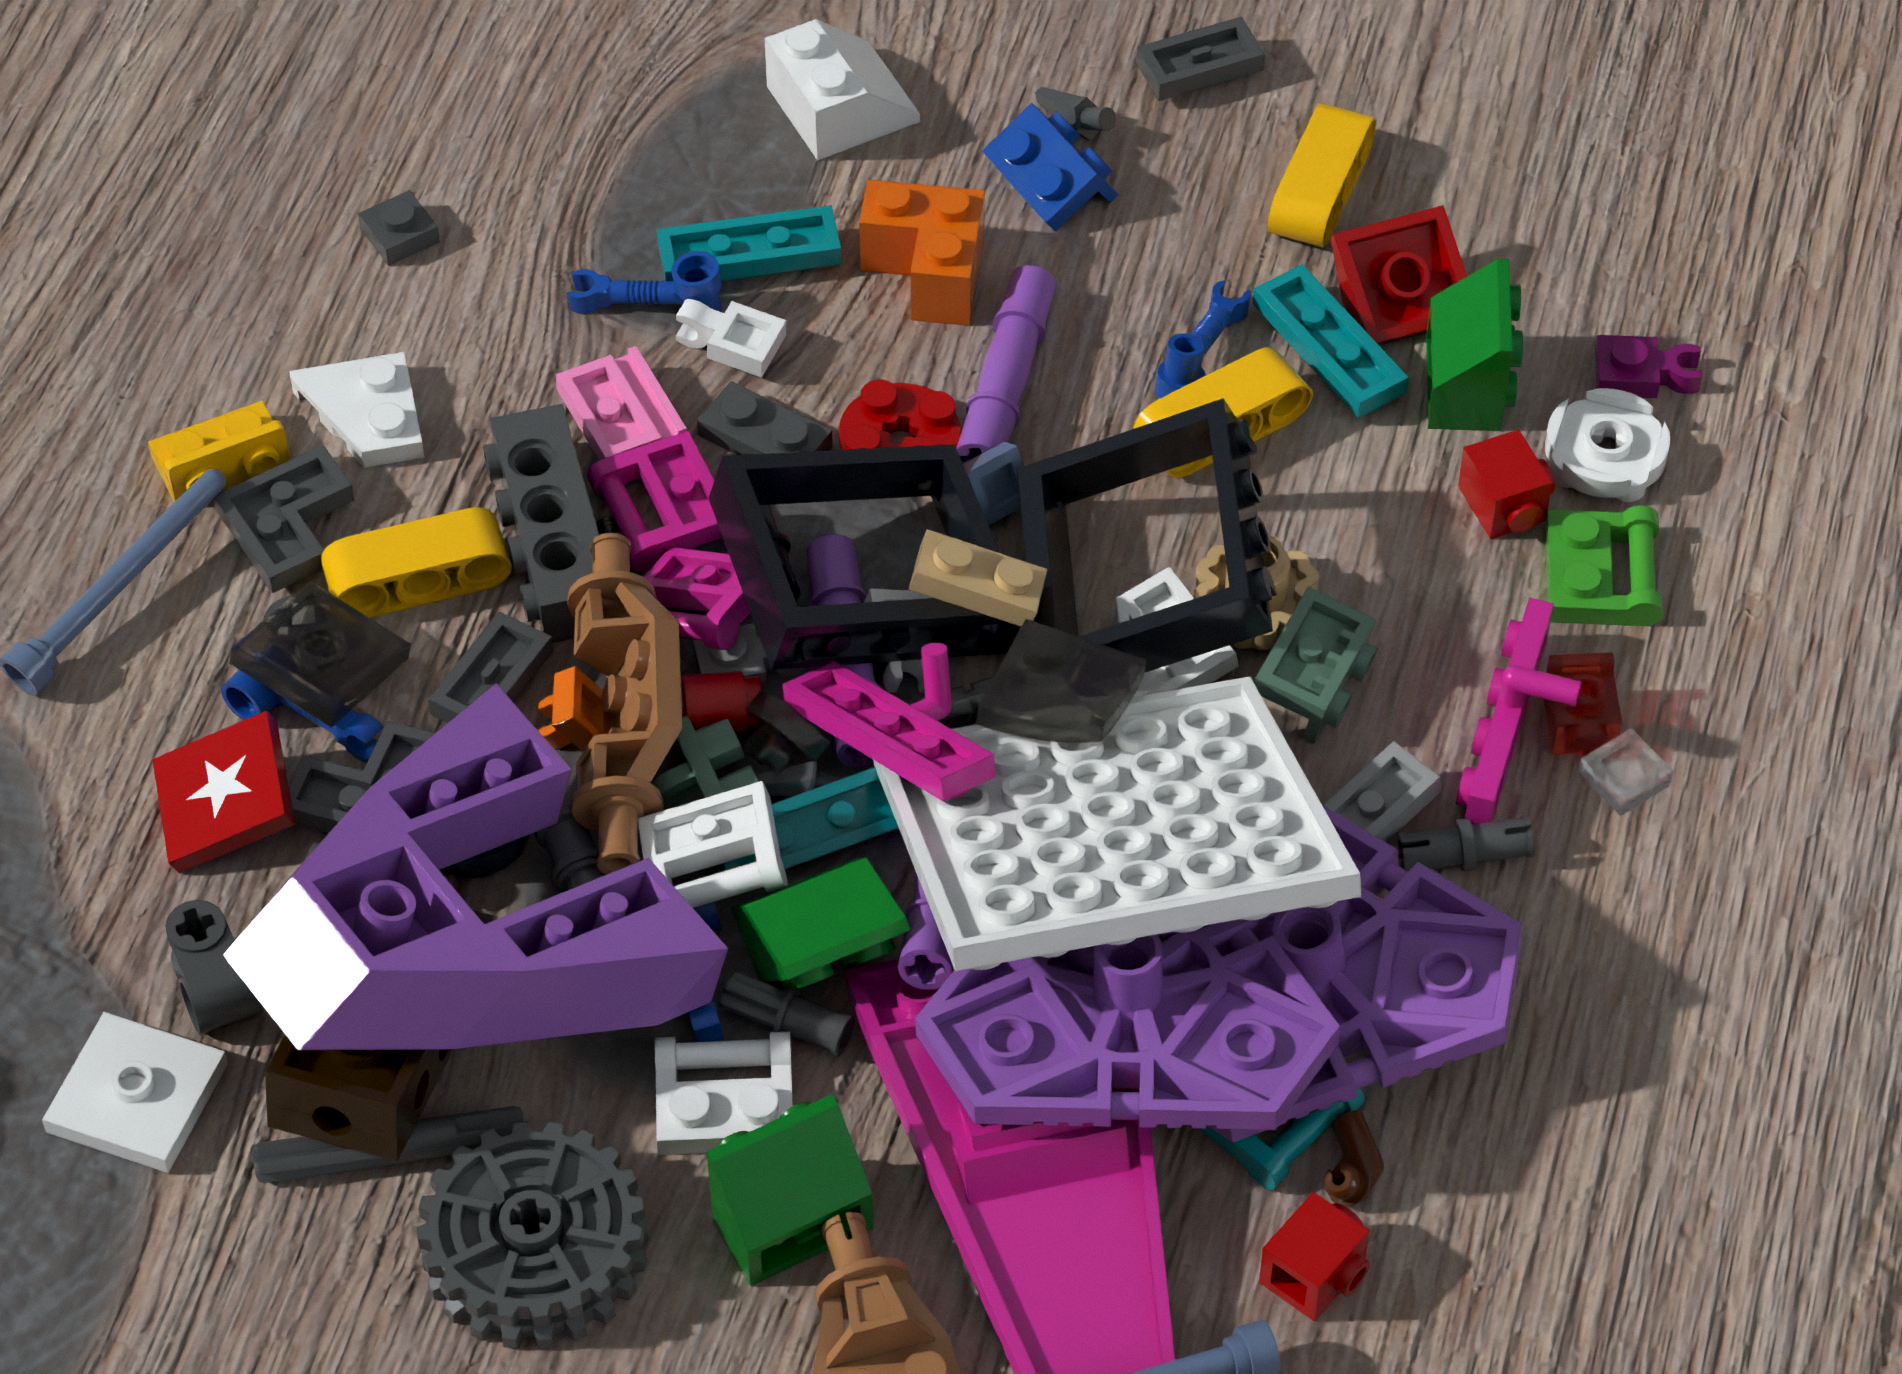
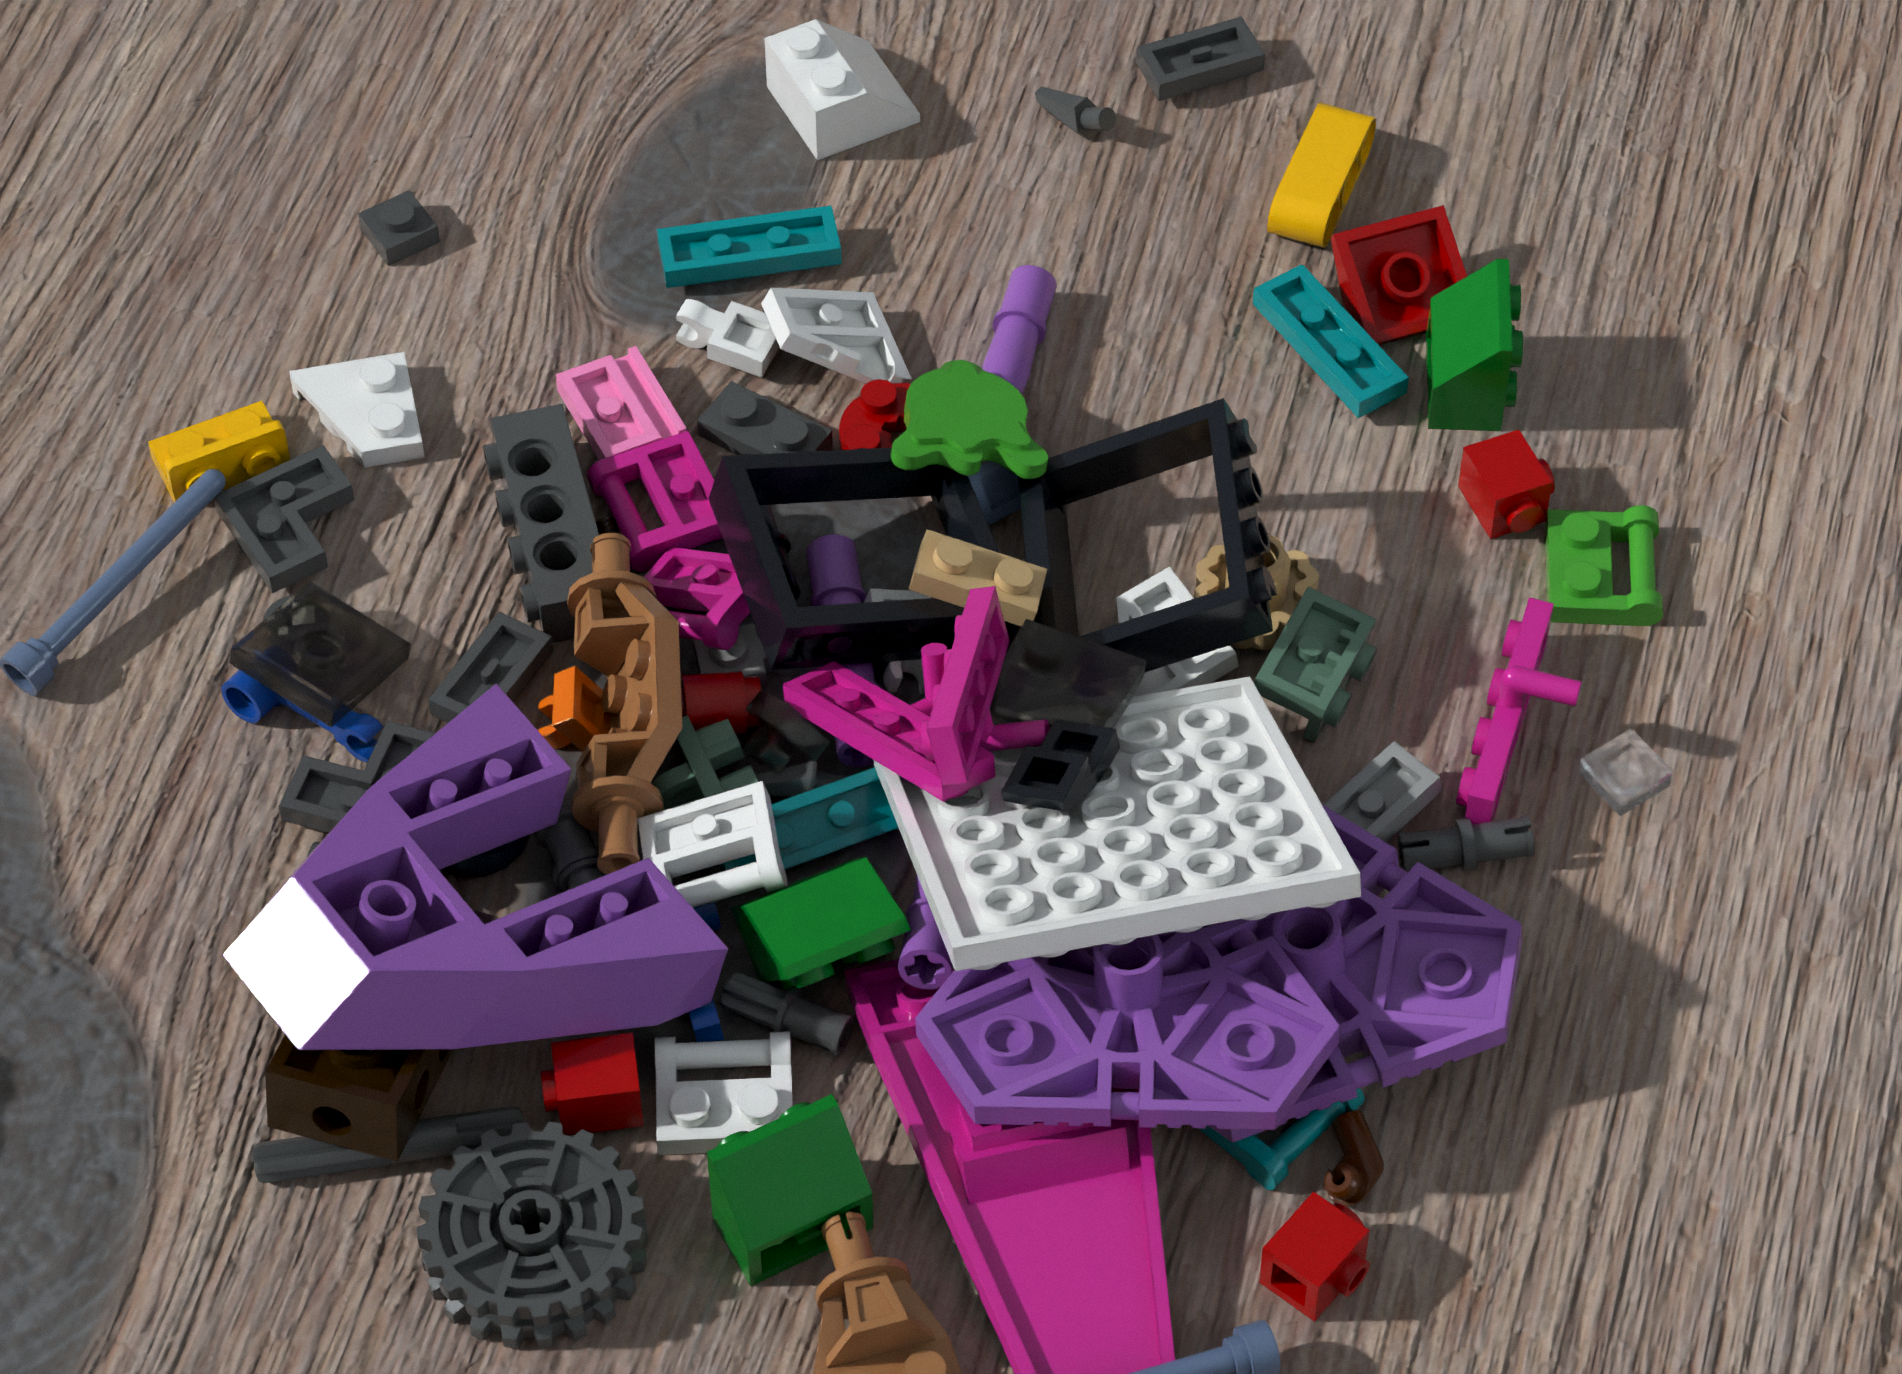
white plate [42,1012,228,1173] -> none
red tile [152,711,295,874] -> none
dark grey piece [165,900,264,1035] -> none
yellow beam [321,507,512,620] -> none
blue brick [567,251,722,314] -> none
orange brick [859,179,985,326] -> none
blue bracket [982,103,1119,232] -> none
yellow beam [1133,347,1313,478] -> none
blue brick [1155,280,1251,399] -> none
clear red brick [1544,652,1622,756] -> none
white plate [1545,388,1670,502] -> none
magenta plate [1595,335,1702,398] -> none
none -> red brick [541,1033,644,1136]
none -> white wing [761,288,912,384]
none -> bright green tile [890,360,1048,479]
none -> dark pink plate [921,586,1050,785]
none -> black slope [1001,719,1120,812]

